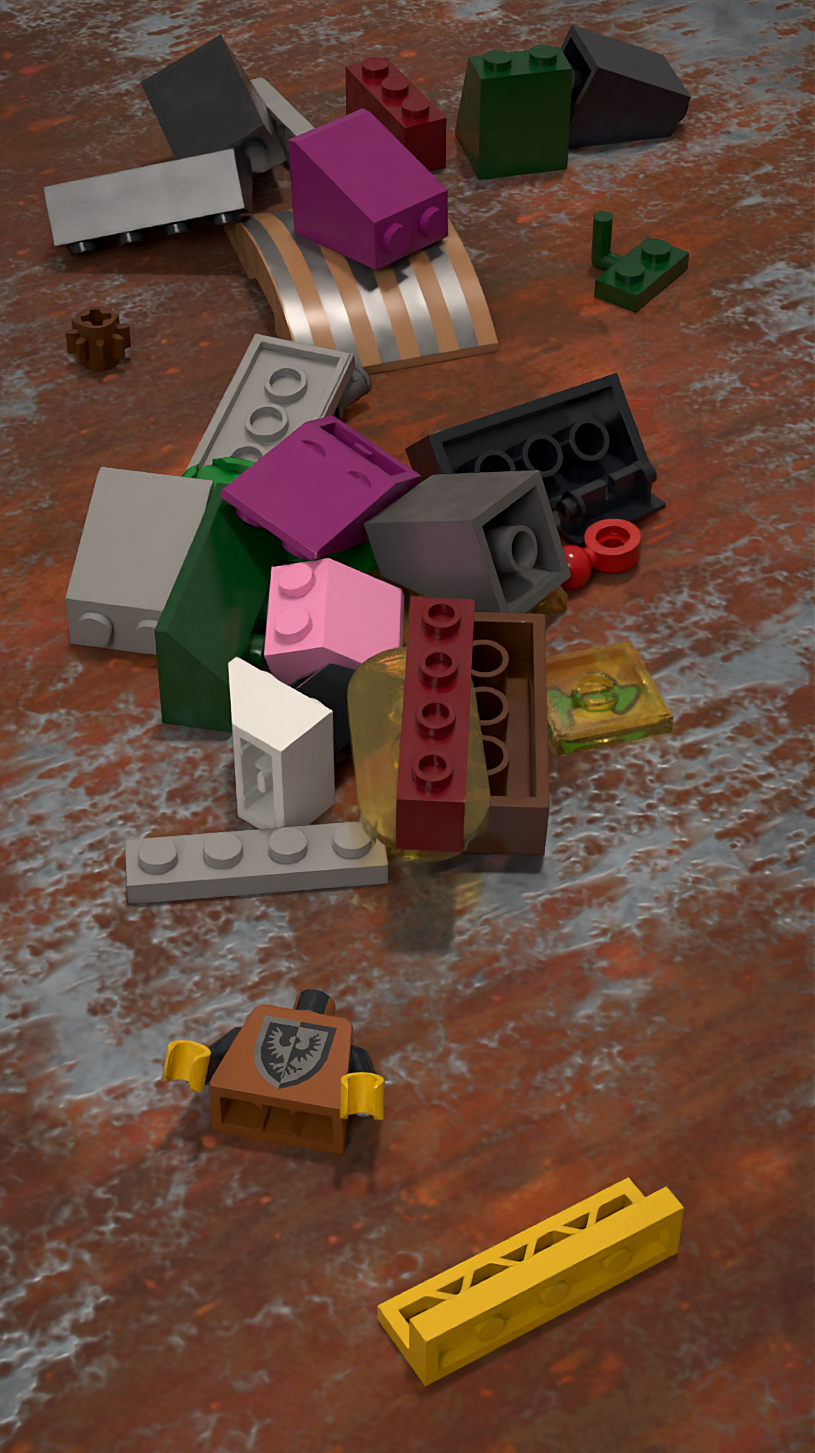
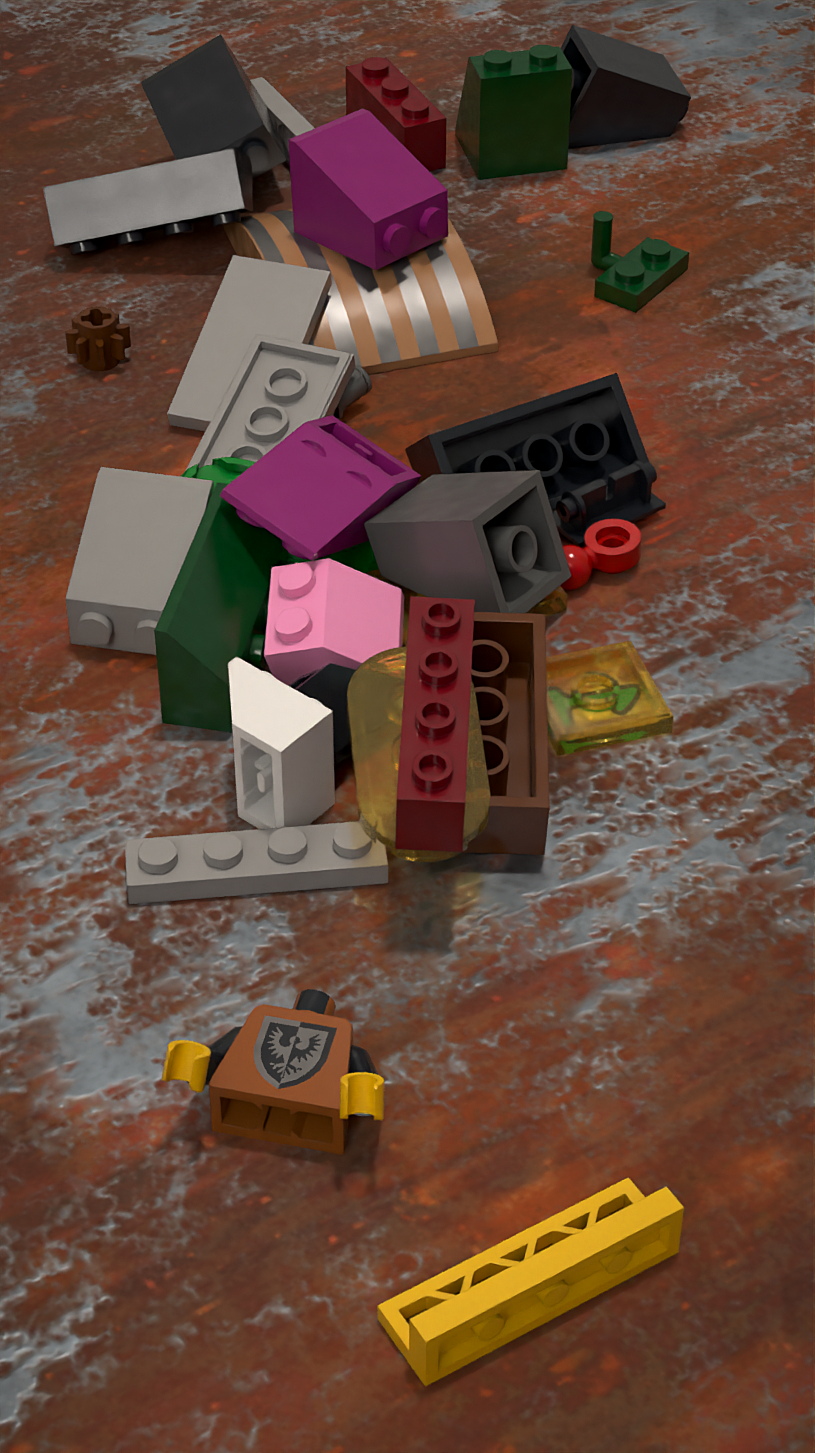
none -> light grey tile [167,255,332,431]

